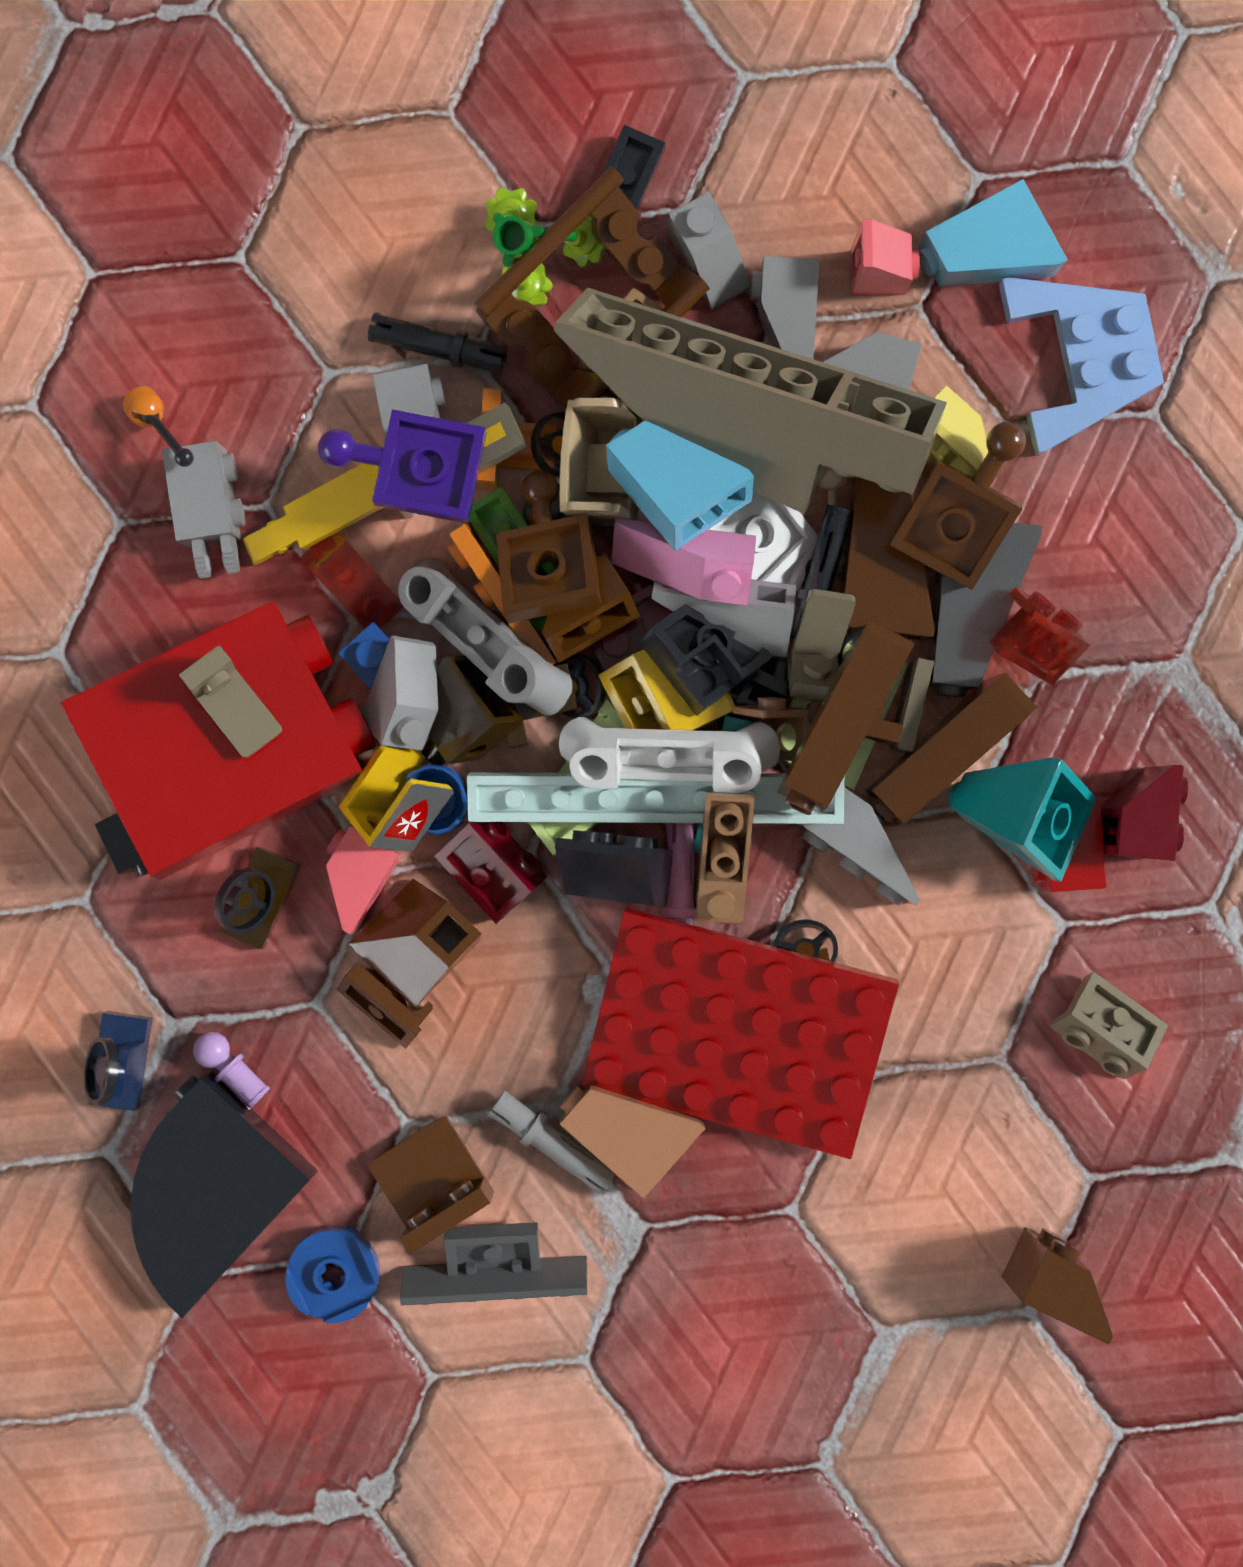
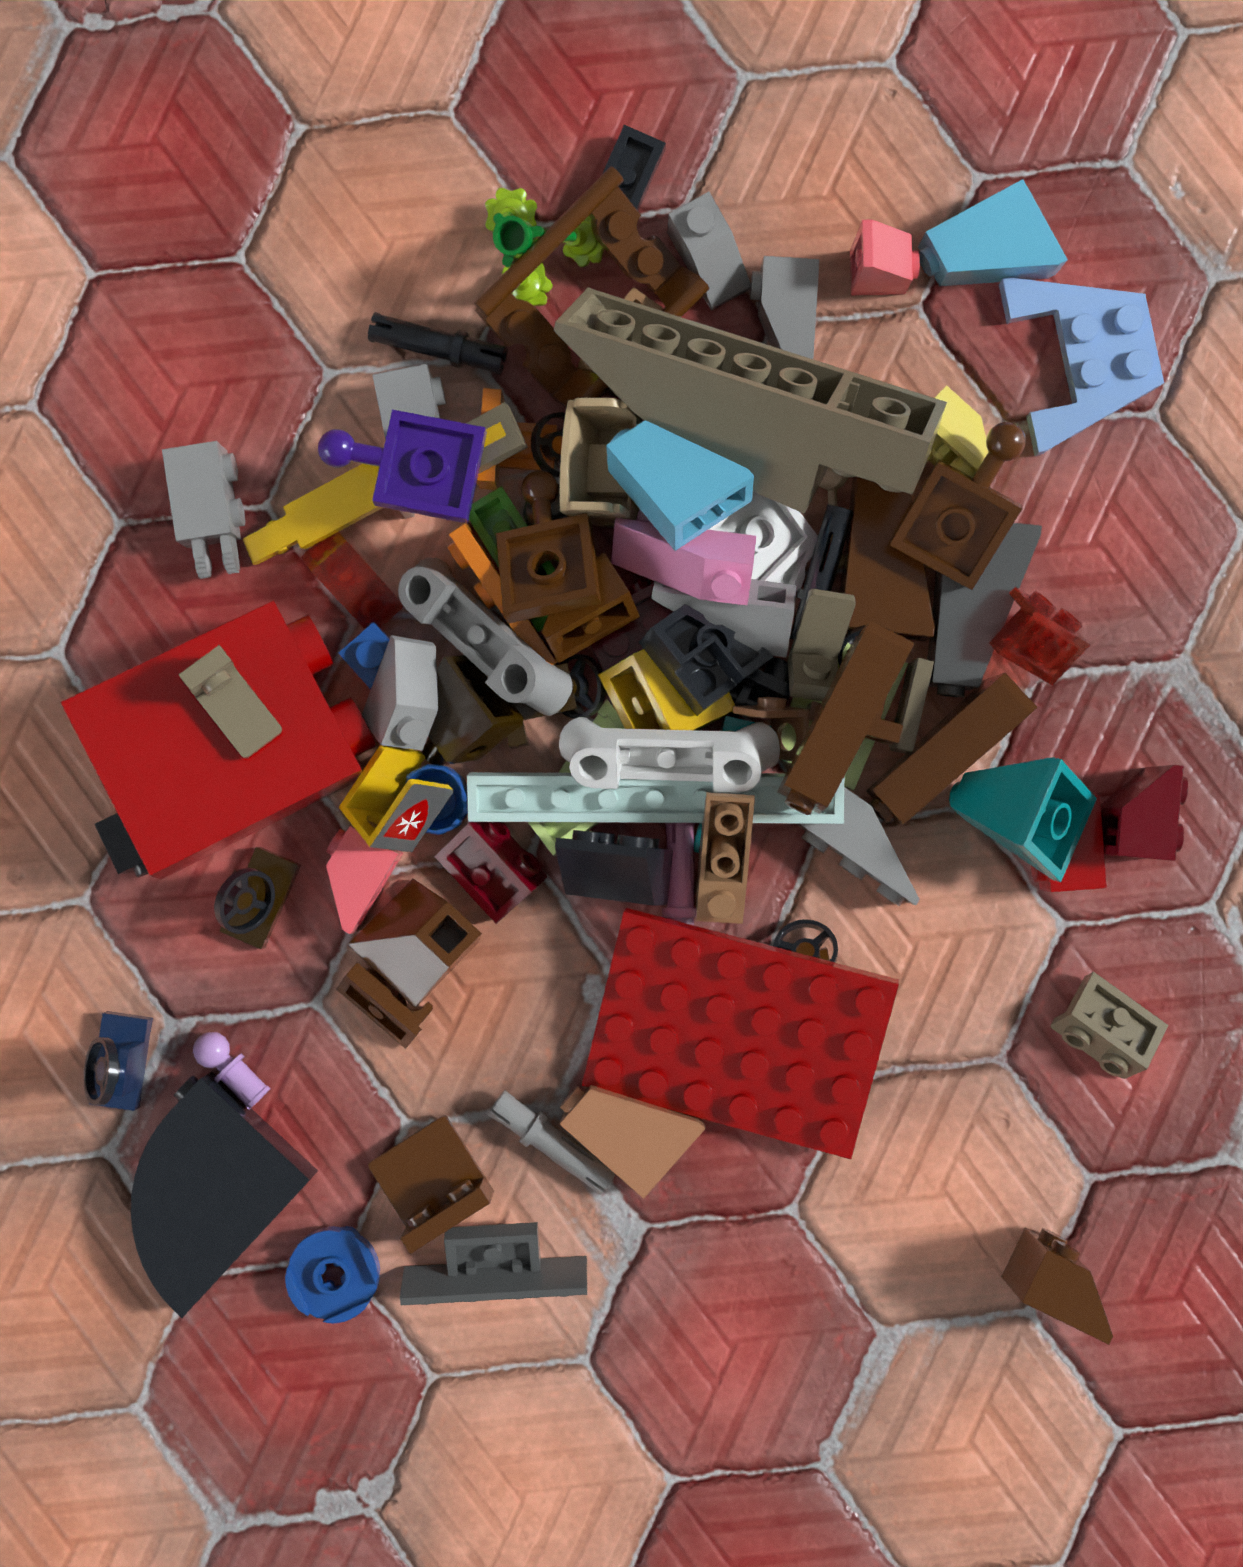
hinge [123,386,194,467] -> none
light grey slope [823,332,922,390] -> none

